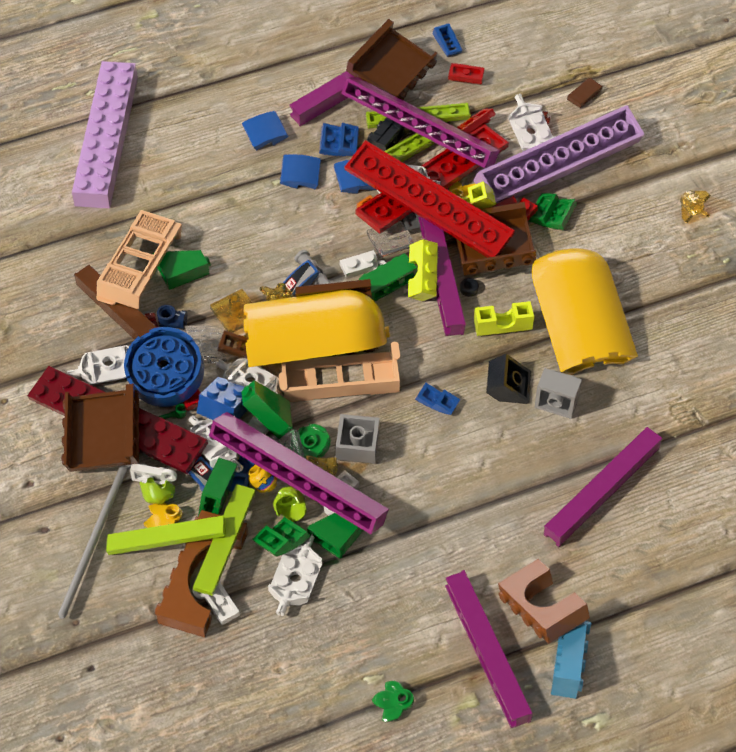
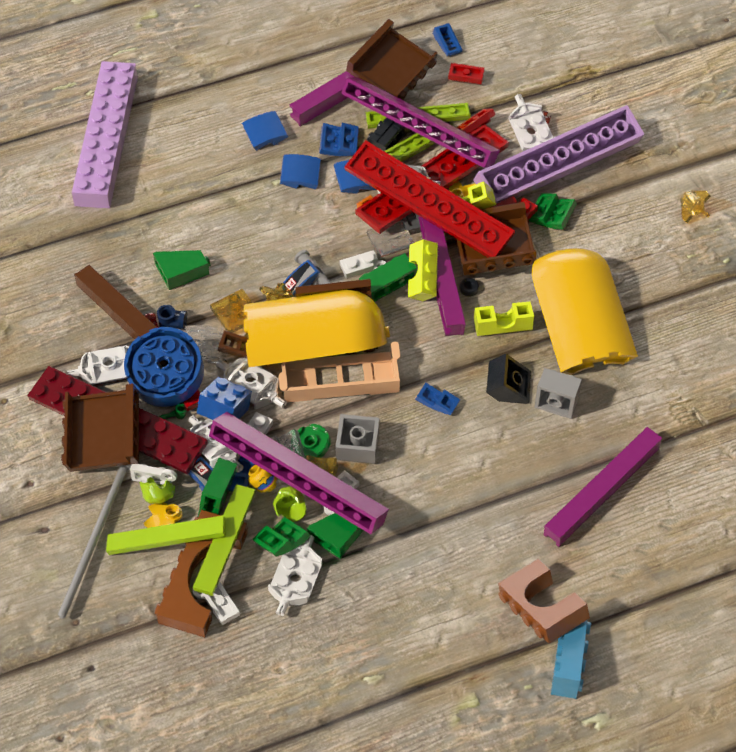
light nougat piece [96,210,182,309] -> none
green slope [242,380,293,439] -> none
green plate [372,681,414,722] -> none
magenta tile [445,570,533,729] -> none
reddish brown tile [567,77,603,108] -> none

